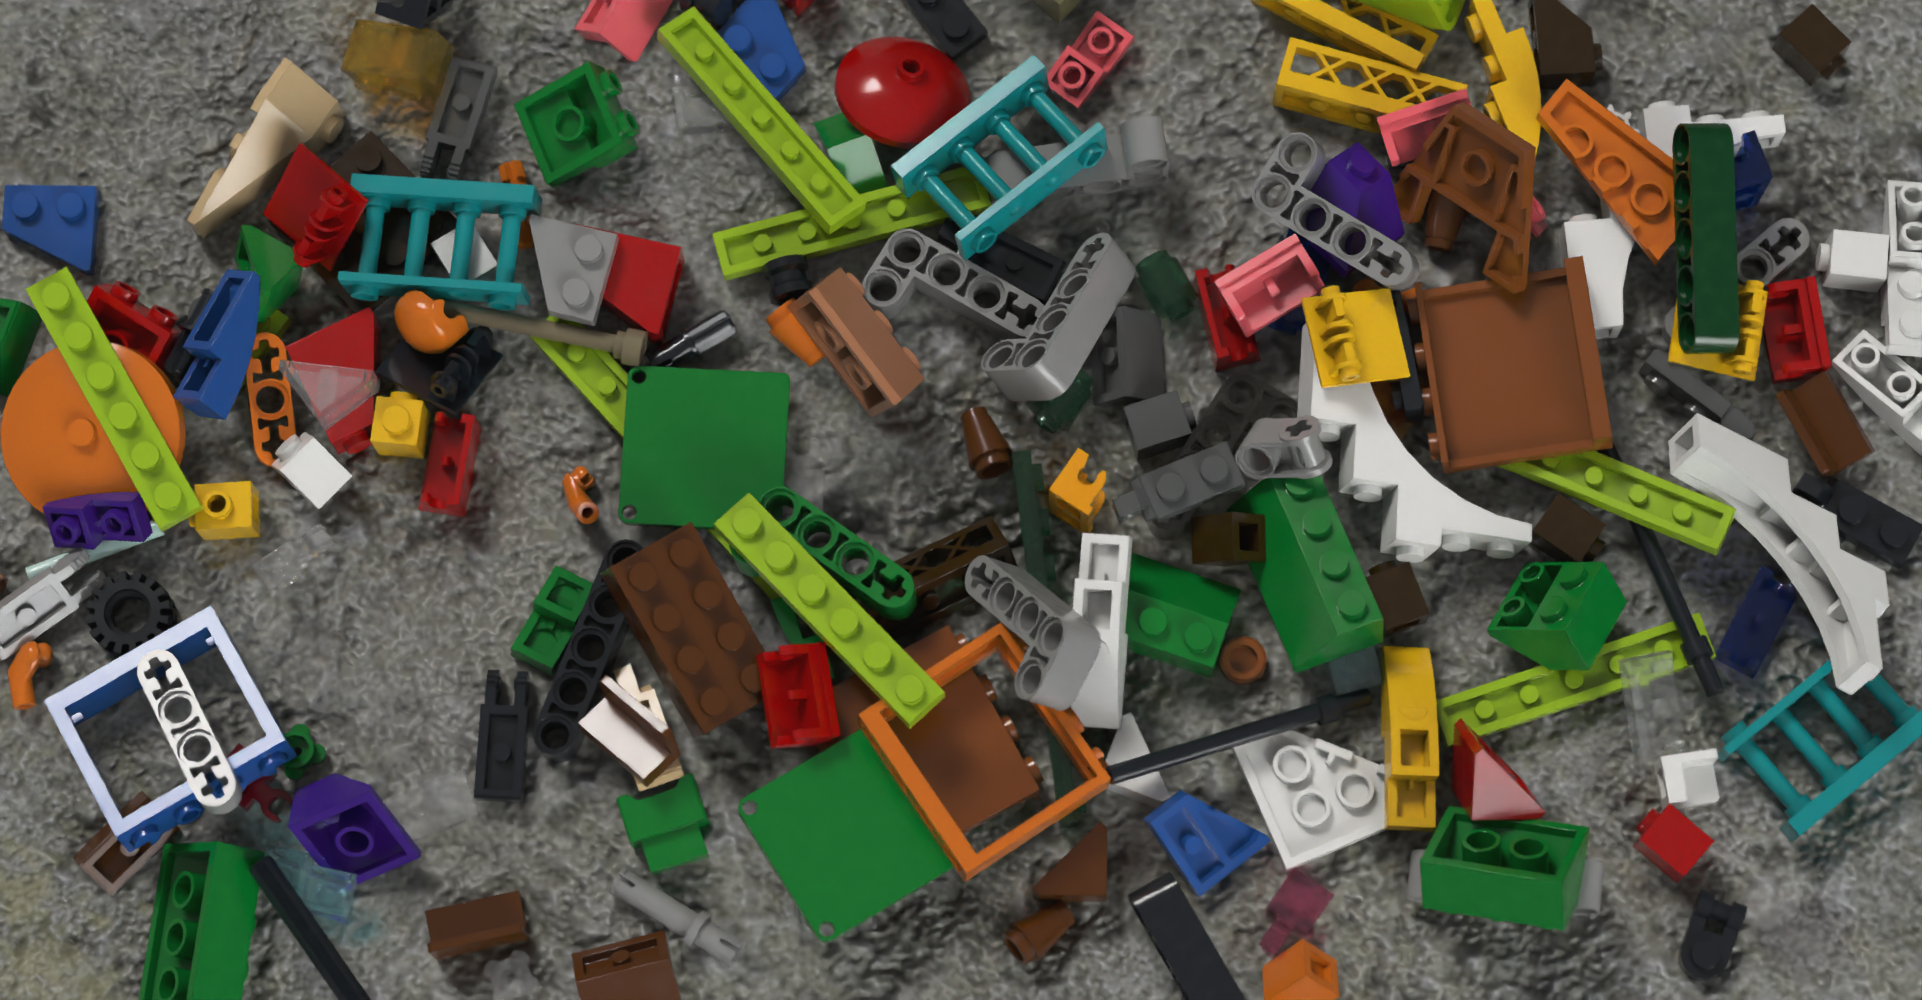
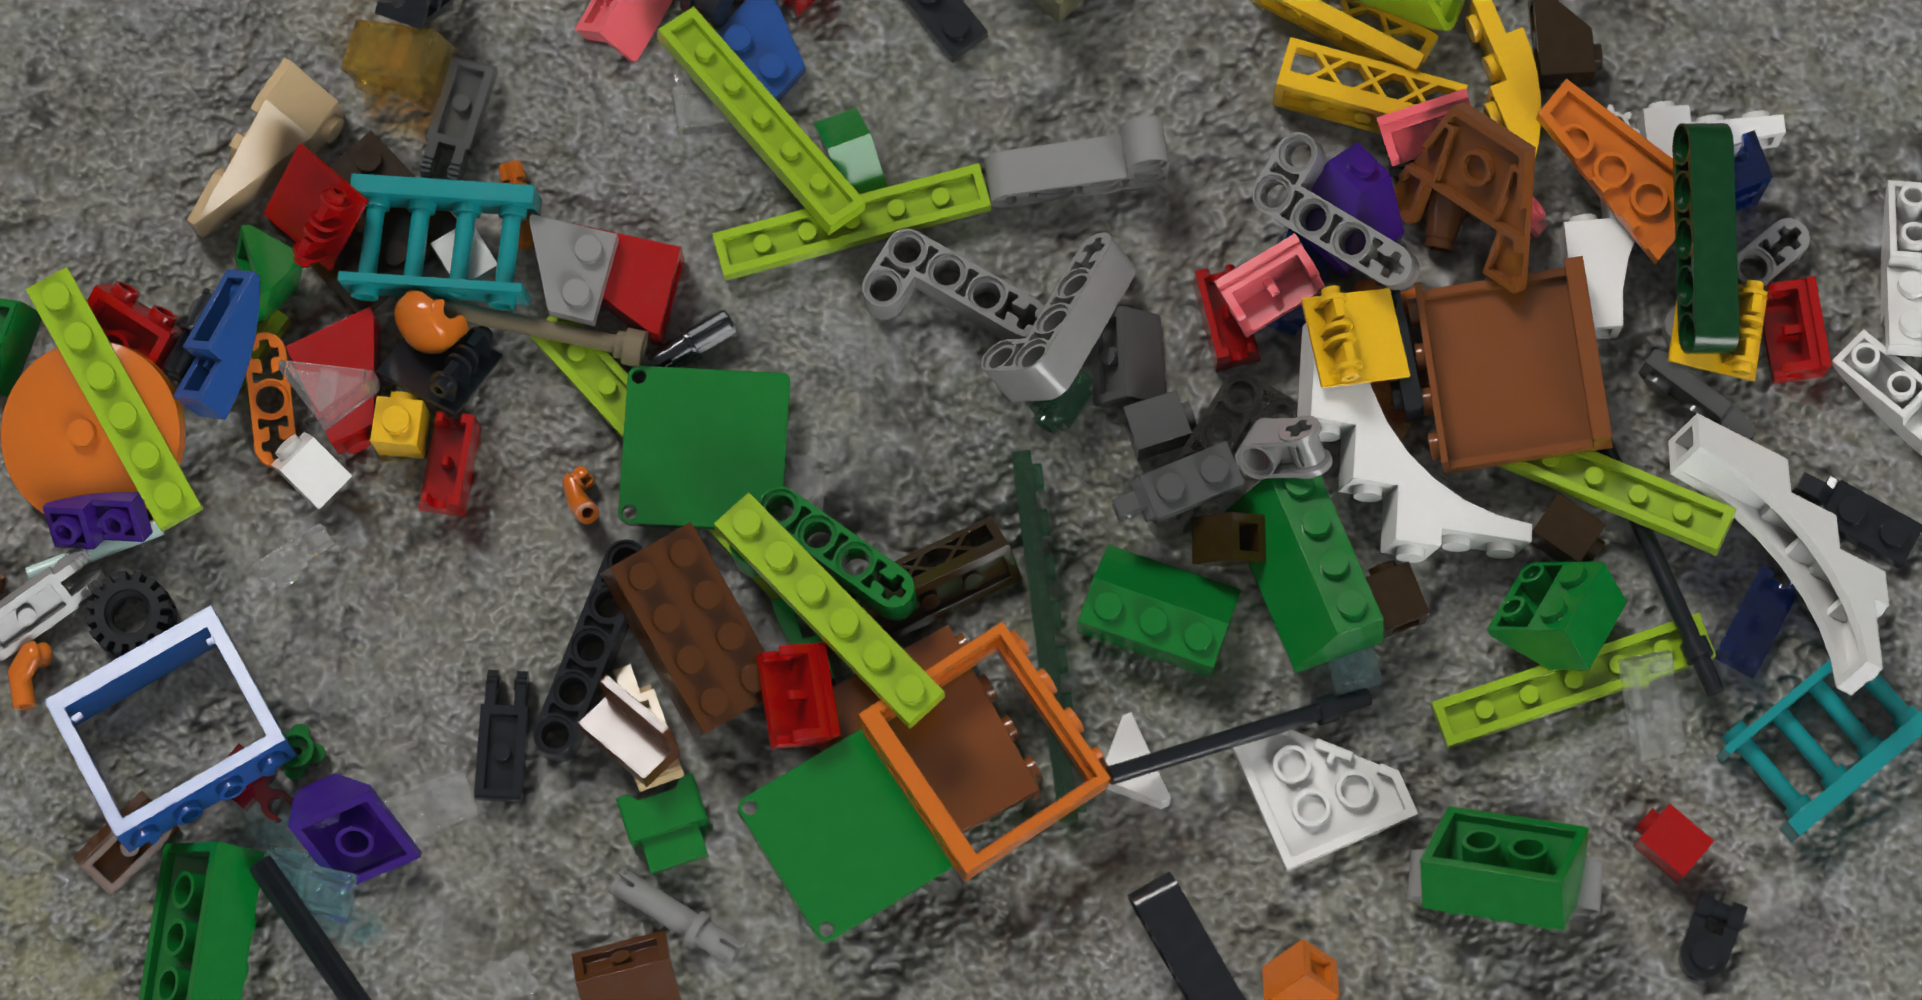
blue wing [2,185,100,276] -> none
beam [137,650,242,815] -> none
yellow brick [188,481,260,540] -> none
reddish brown panel [425,890,530,960] -> none
green slope [510,565,593,676] -> none
green plate [514,62,639,187] -> none
black wheel [762,254,814,306] -> none
orange cone [765,297,824,368] -> none
nougat slope [787,267,925,418] -> none
red dish [834,37,971,149] -> none
teal fence [891,54,1108,261] -> none
black hinge [938,218,1066,306] -> none
reddish brown cone [960,407,1013,479] -> none
light grey beam [965,555,1101,711] -> none
reddish brown cone [1002,899,1076,966] -> none
reddish brown slope [1032,821,1107,902] -> none
coral slope [1047,10,1136,109] -> none
light orange hinge [1049,448,1106,533] -> none
white slope [1071,533,1133,730] -> none
clear green brick [1135,250,1198,322] -> none
blue wing [1143,790,1271,897] -> none
dark orange tile [1219,636,1267,686] -> none
clear pink plate [1259,868,1334,955] -> none
yellow slope [1381,646,1439,832] -> none
slope [1451,719,1546,821] -> none
white panel [1654,748,1719,811] -> none
dark brown brick [1772,4,1851,87] -> none
reddish brown panel [1775,371,1875,475] -> none
white brick [1816,229,1890,293] -> none

